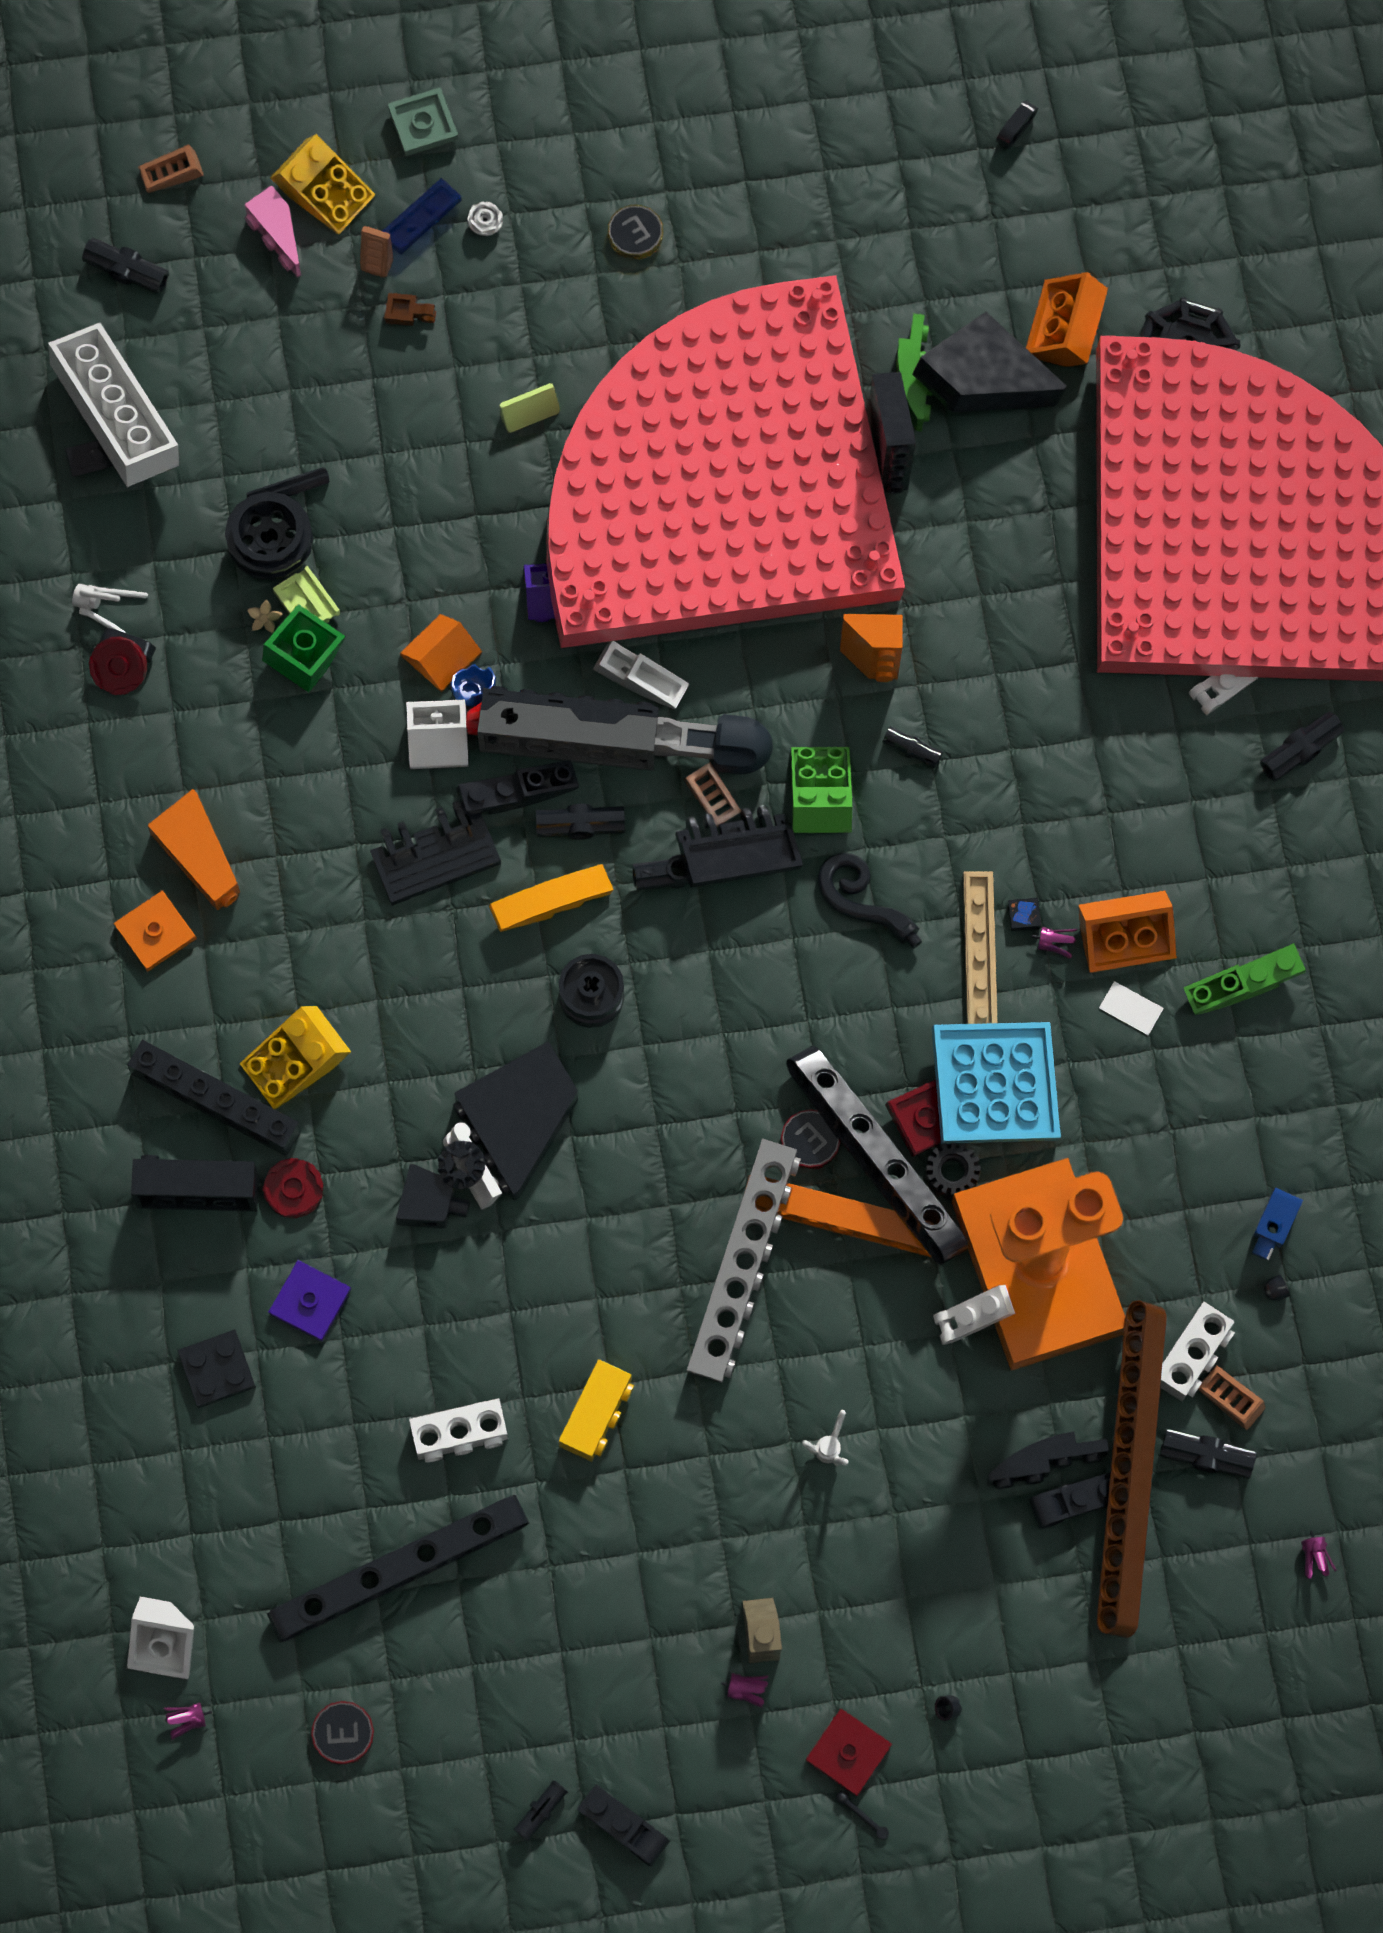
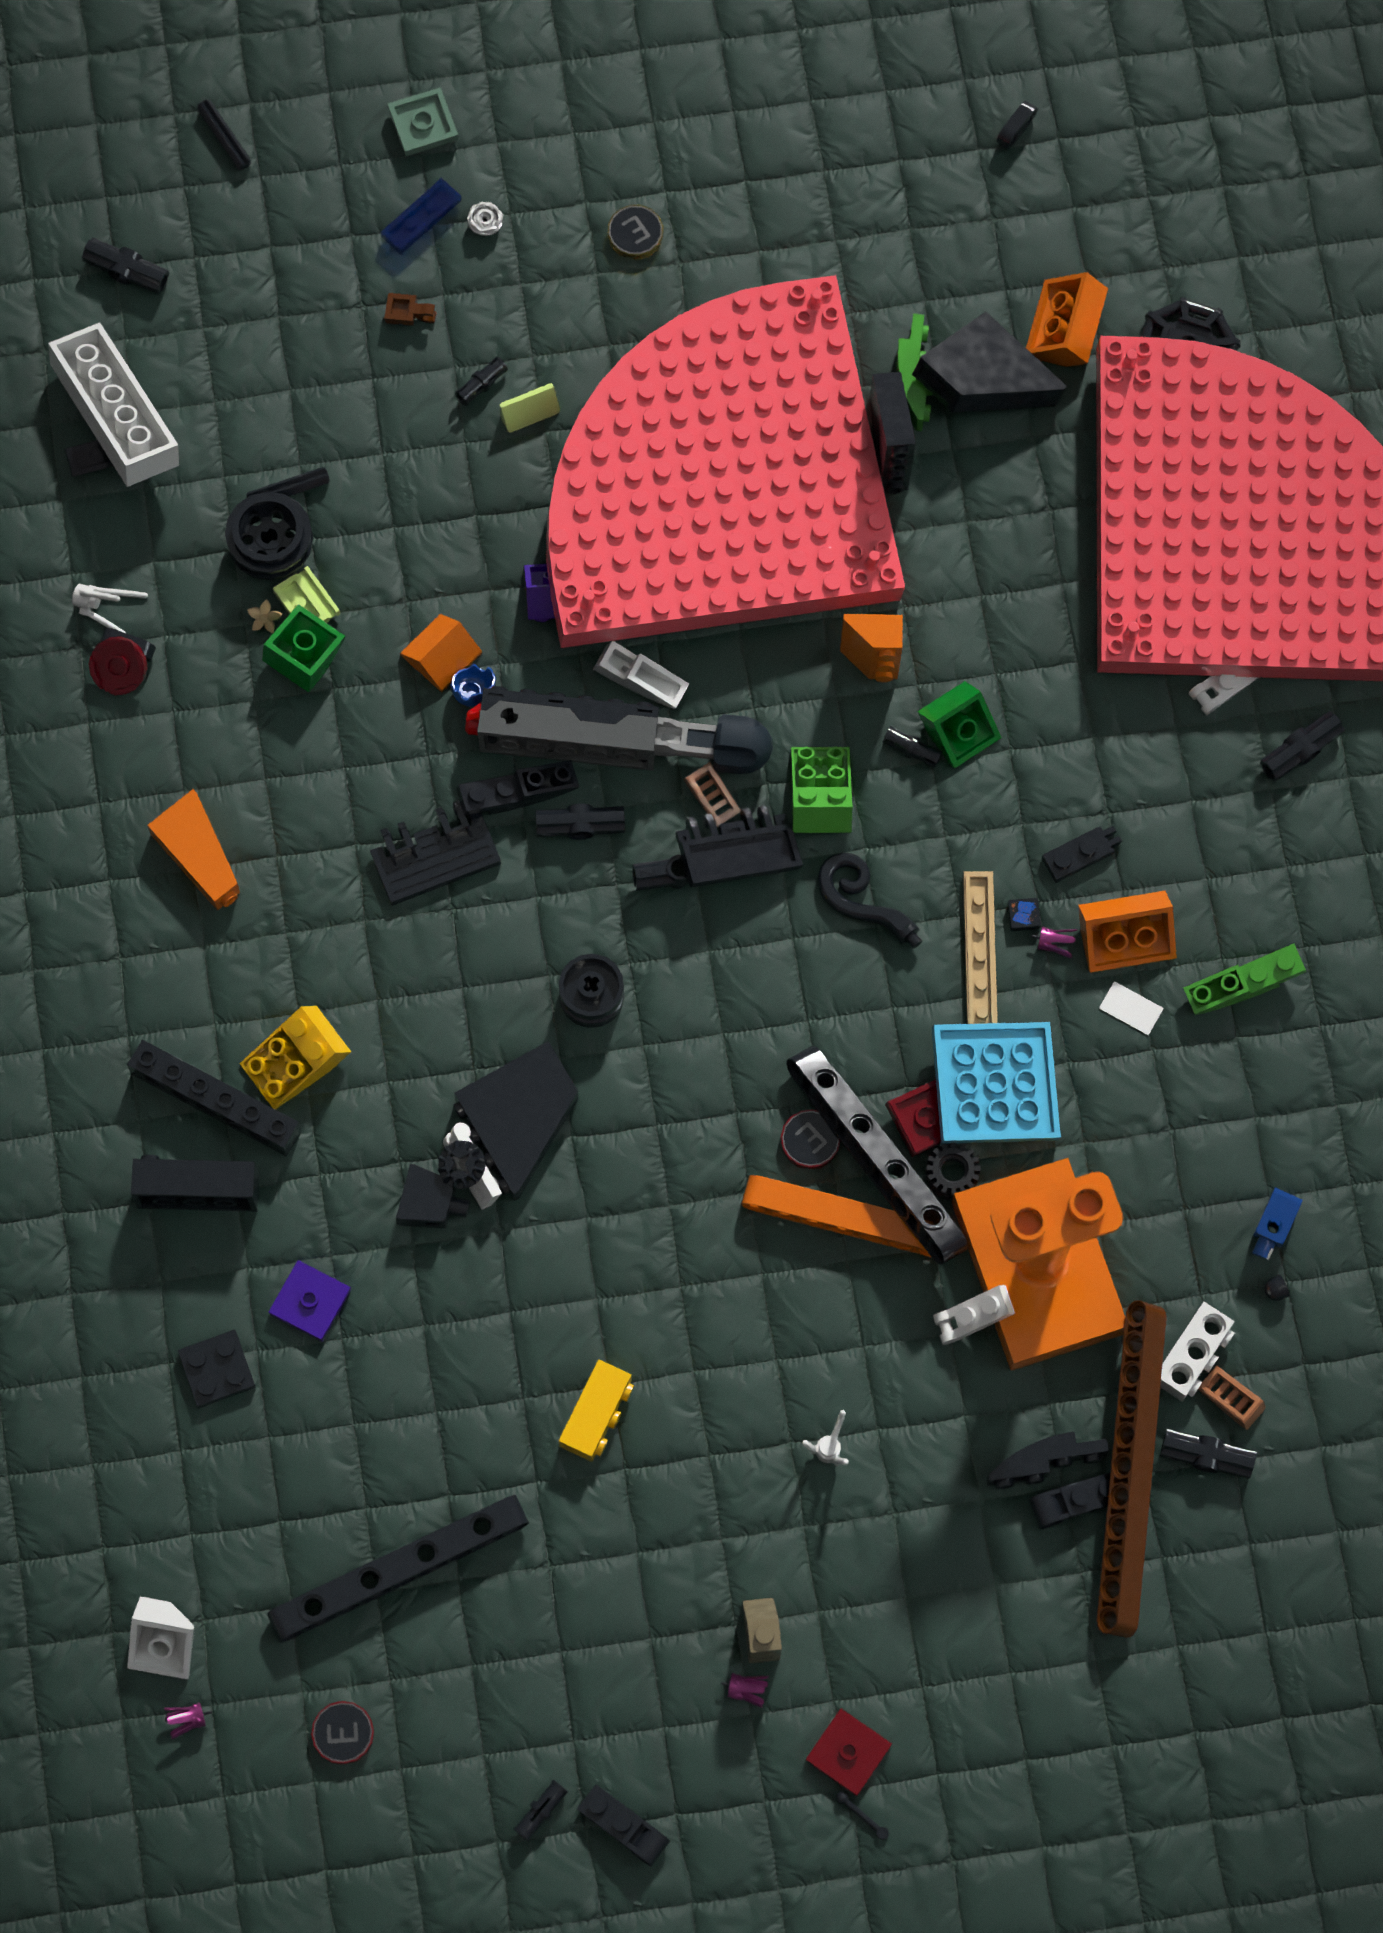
orange plate [114,890,197,972] -> none
nougat slope [138,145,204,193] -> none
bright pink slope [245,186,301,277] -> none
dark red tile [263,1158,324,1218] -> none
yellow slope [270,134,376,235] -> none
nougat slope [360,226,393,277] -> none
white slope [407,700,469,769] -> none
white brick [409,1398,508,1462] -> none
light orange slope [489,864,614,932] -> none
light grey brick [687,1138,801,1383] -> none
black hinge [935,1695,962,1721] -> none
flat silver piece [1301,1531,1337,1579] -> none
none -> black axle [198,99,251,170]
none -> black pin [455,356,508,406]
none -> green slope [917,681,1002,769]
none -> black hinge [1042,826,1123,883]

